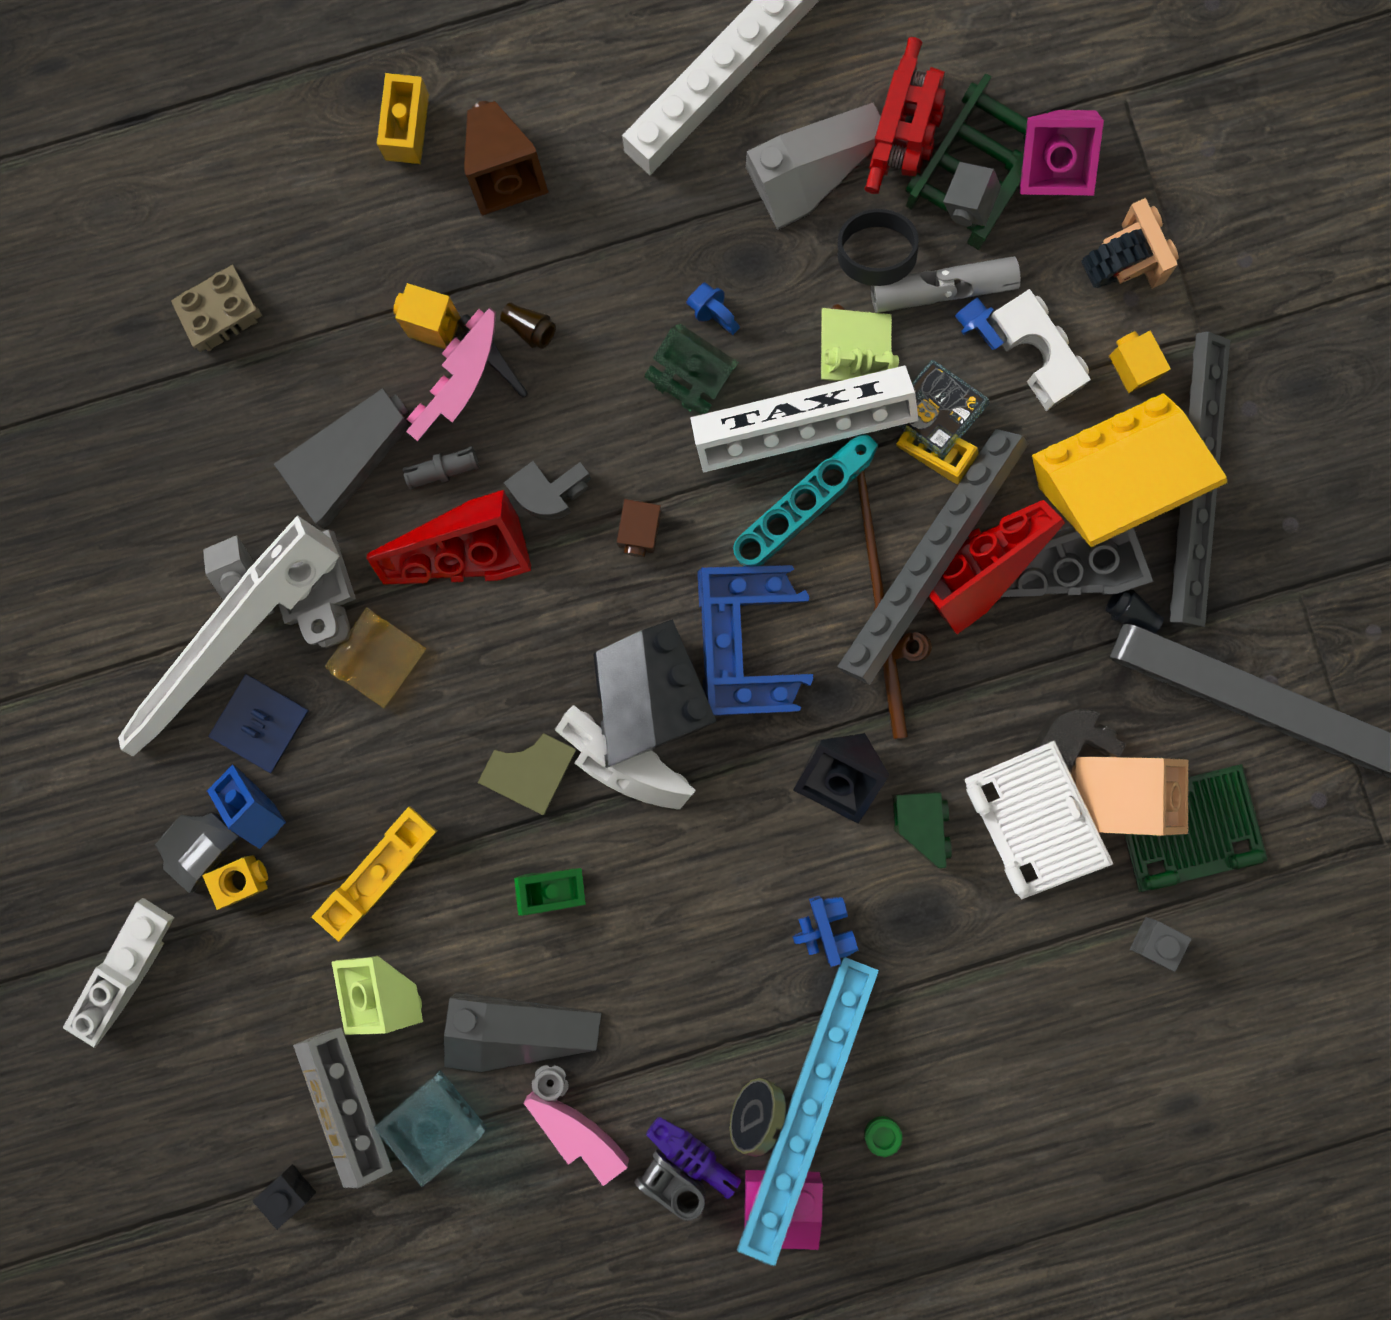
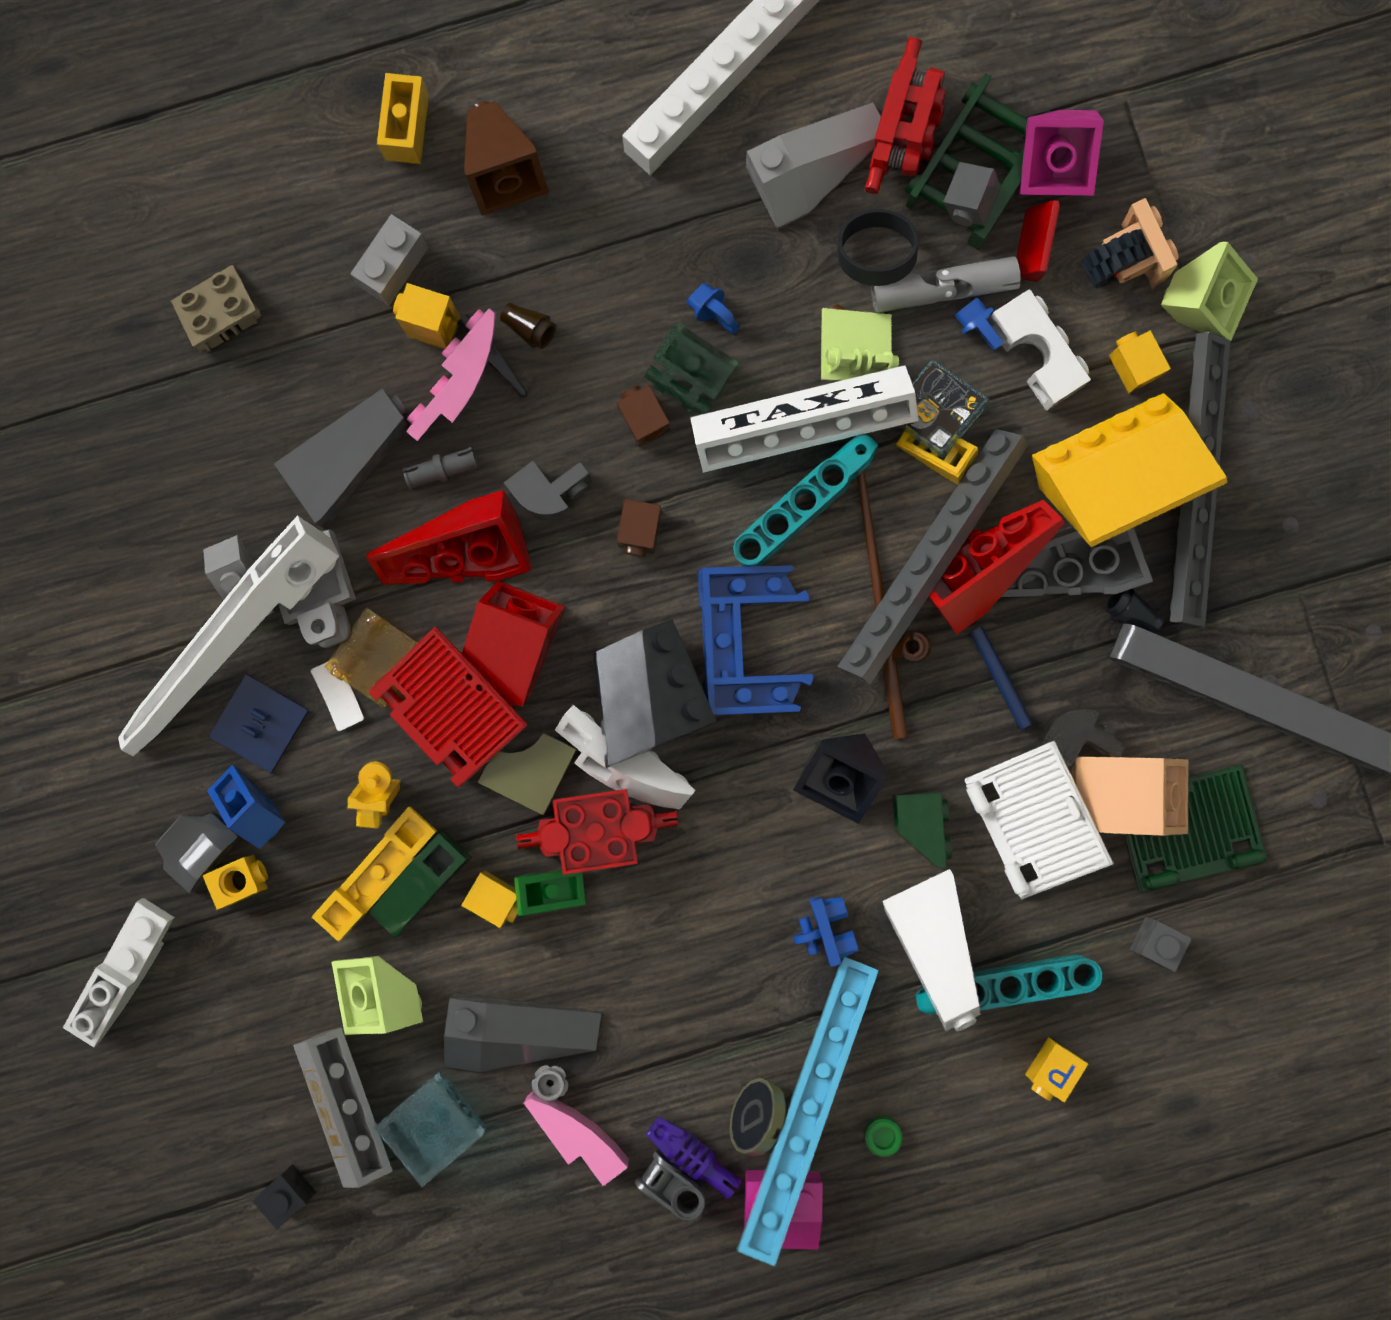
none -> white sticker [311,658,364,731]
none -> yellow hips [348,761,400,828]
none -> light grey brick [350,214,429,306]
none -> red window [368,626,528,788]
none -> dark green slope [368,832,472,938]
none -> yellow brick [461,871,518,928]
none -> red slope [462,581,566,707]
none -> red piece [516,789,679,875]
none -> reddish brown brick [617,385,670,447]
none -> white slope [883,869,980,1031]
none -> teal piece [915,954,1102,1015]
none -> dark blue bar [969,626,1033,730]
none -> red slope [1016,200,1060,282]
none -> yellow brick [1025,1037,1088,1103]
none -> yellowish green slope [1161,242,1258,342]

